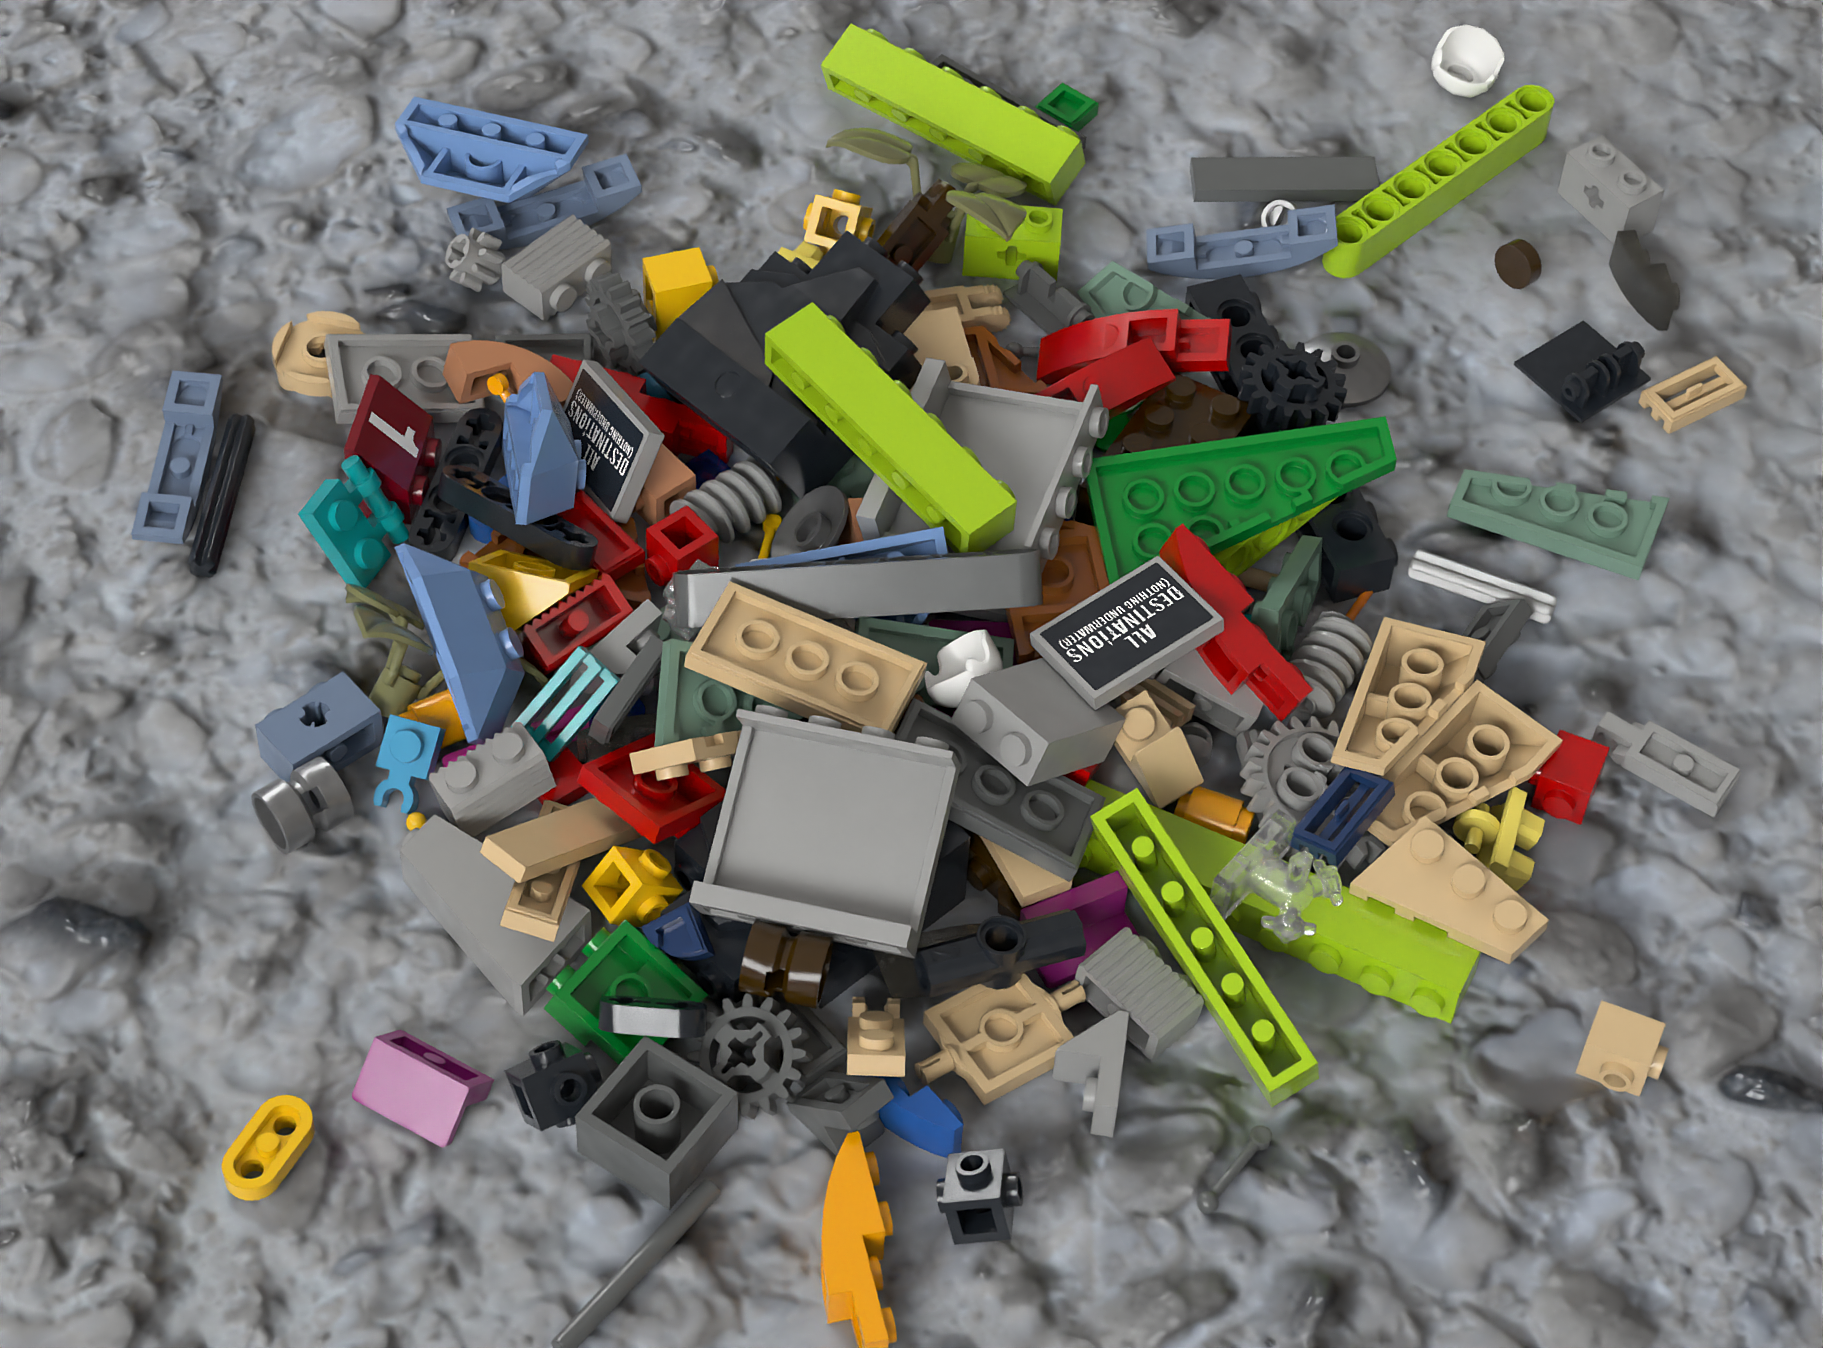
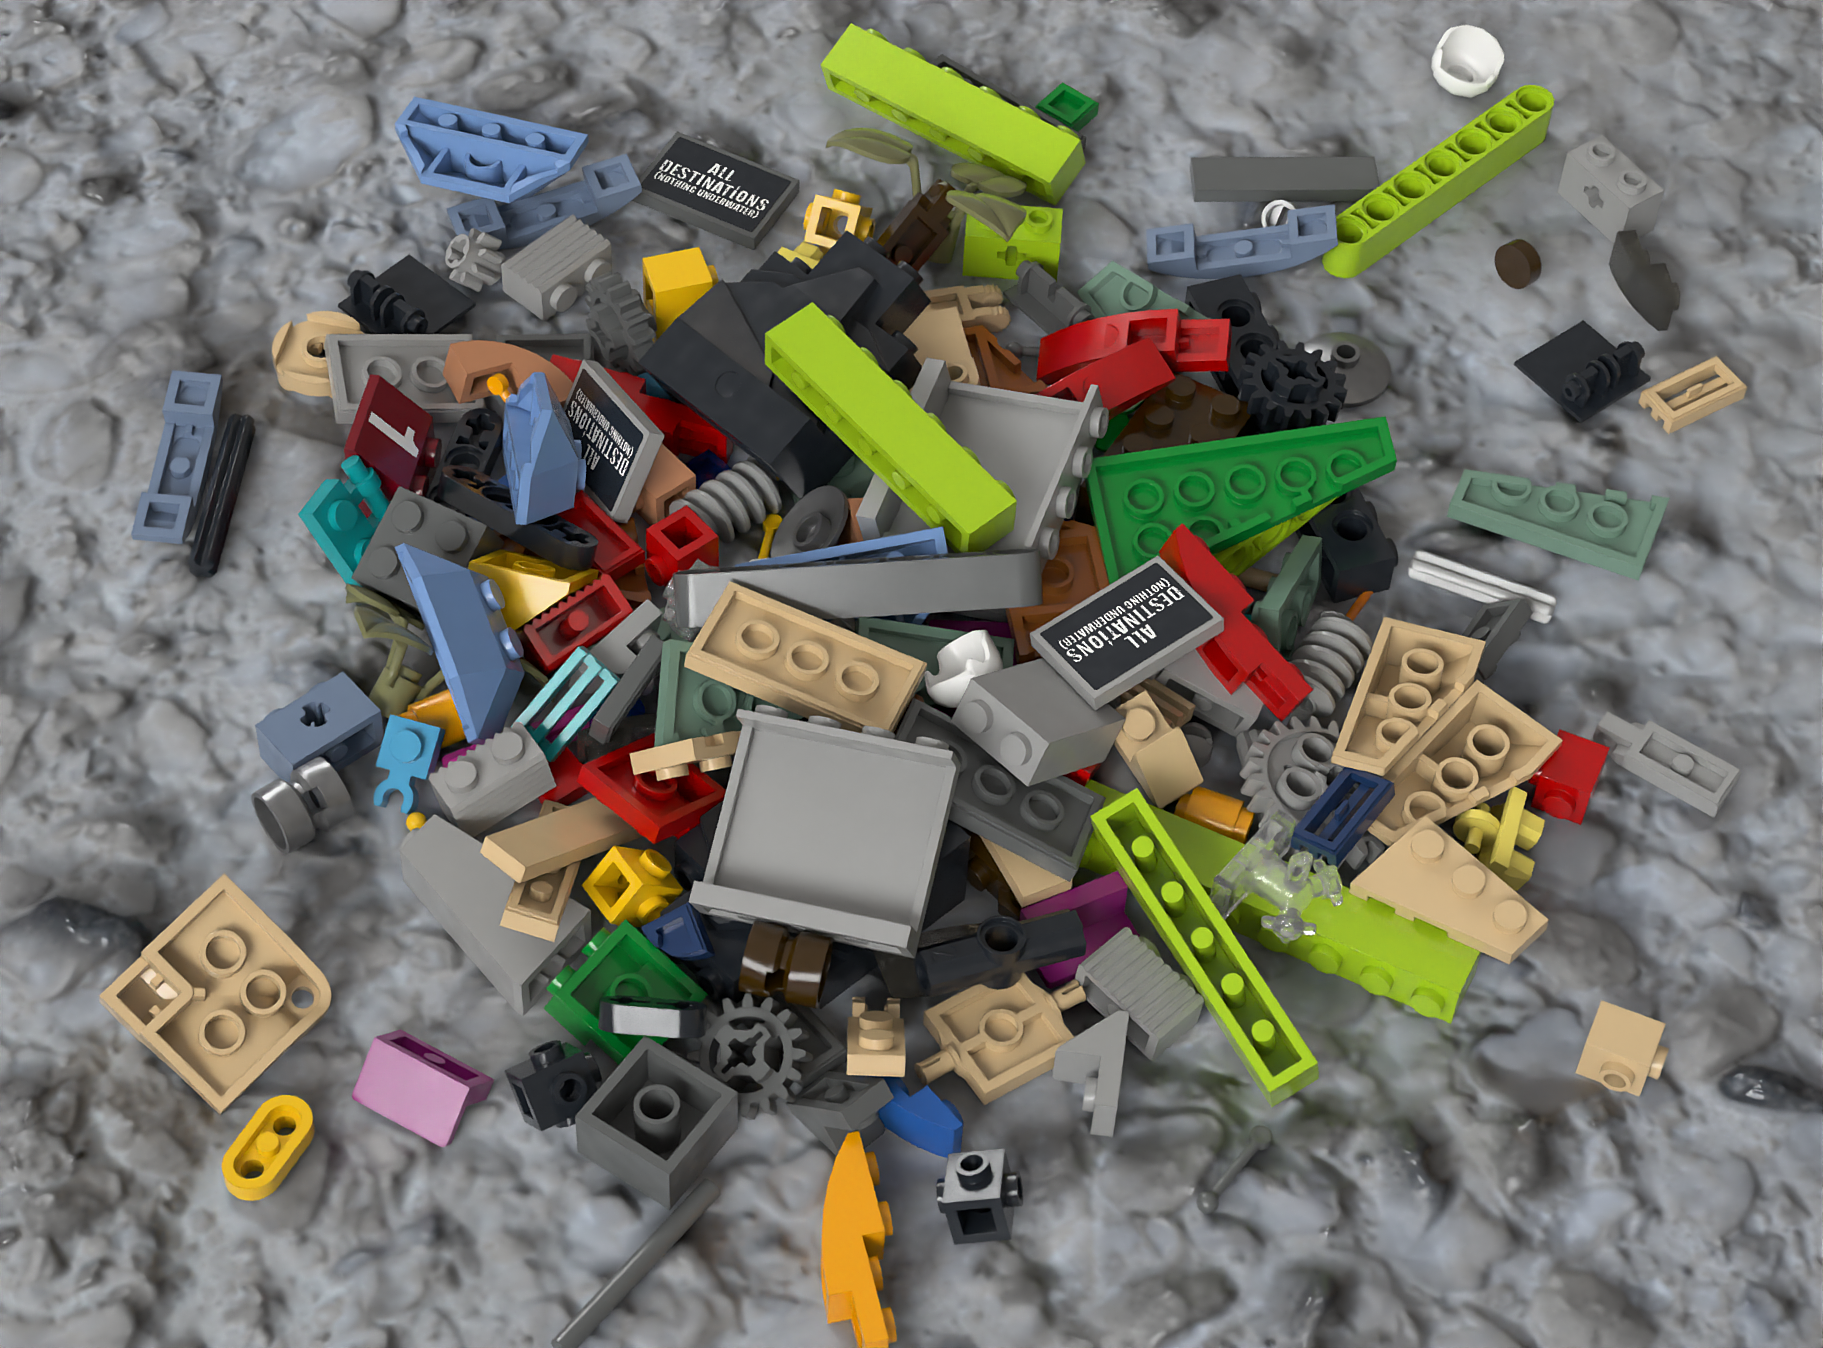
none -> tan slope [99,873,332,1115]
none -> black hinge [338,254,476,334]
none -> dark grey brick [352,486,505,617]
none -> tile [632,131,800,250]

